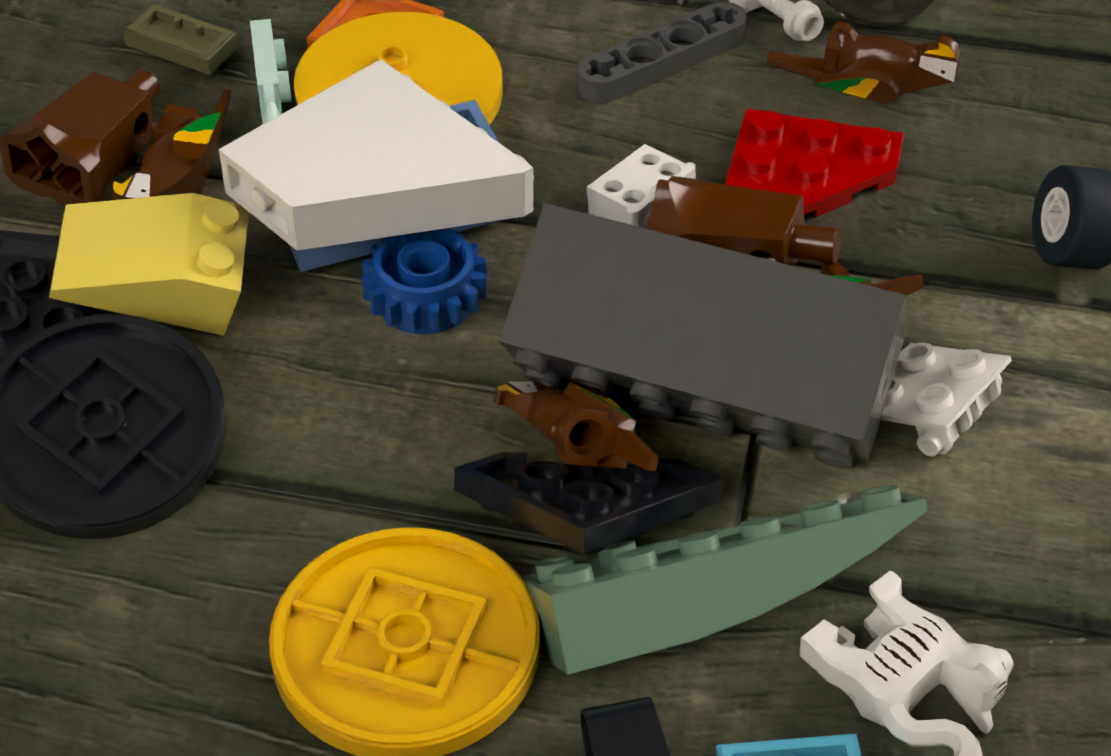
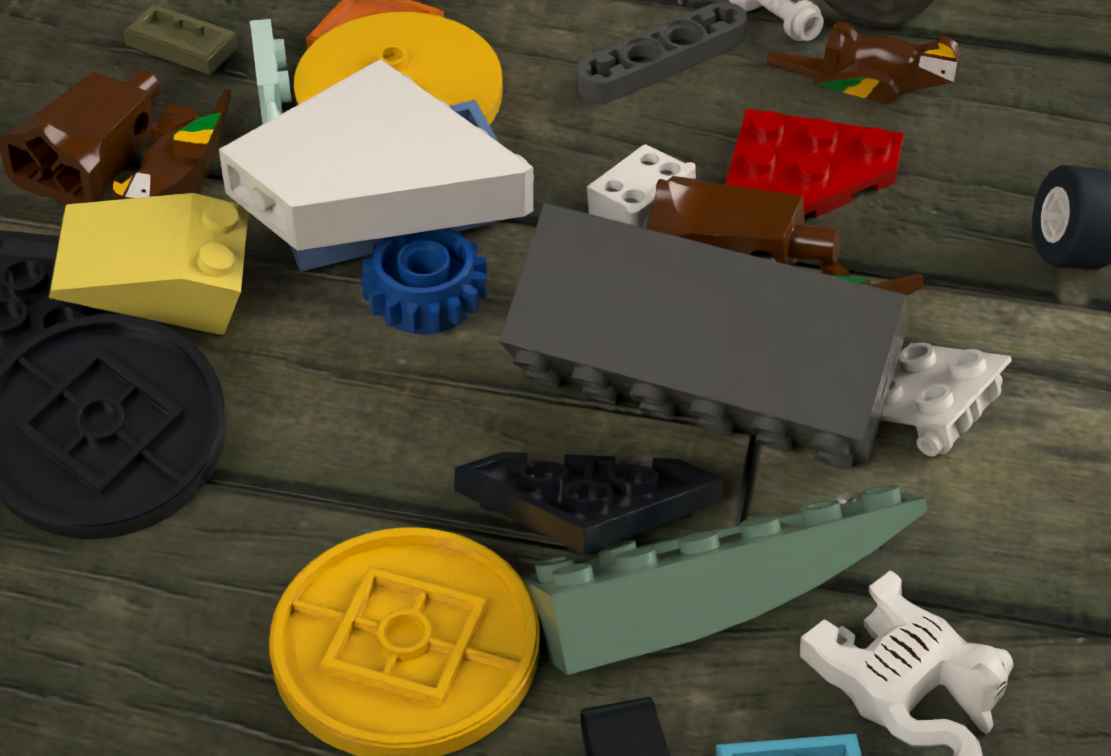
reddish brown animal [493,381,659,471] -> none

